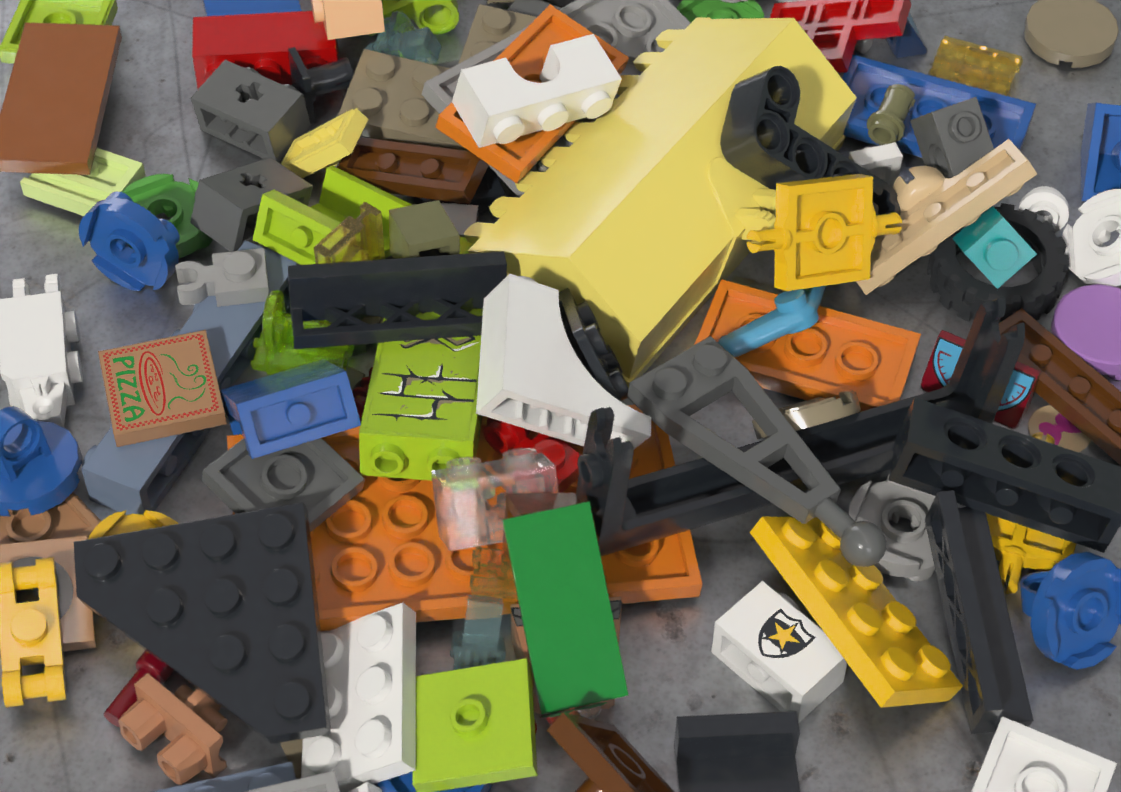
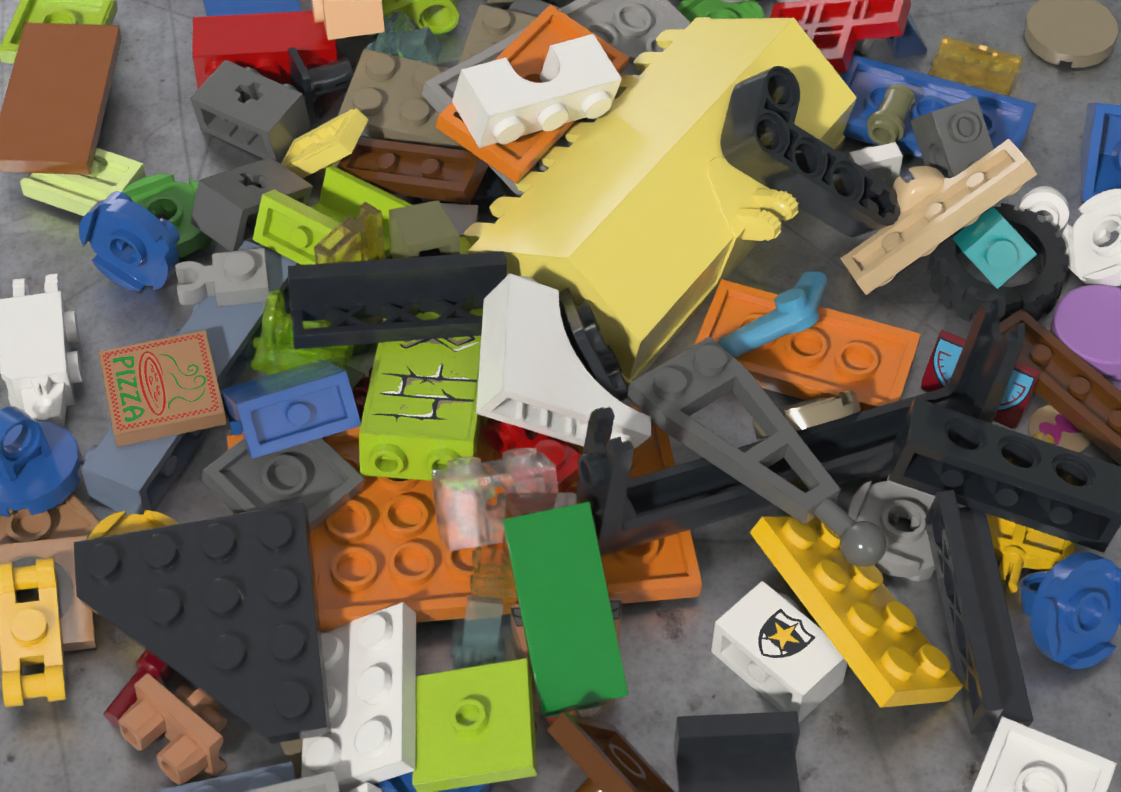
yellow plate [746,174,902,291] -> none

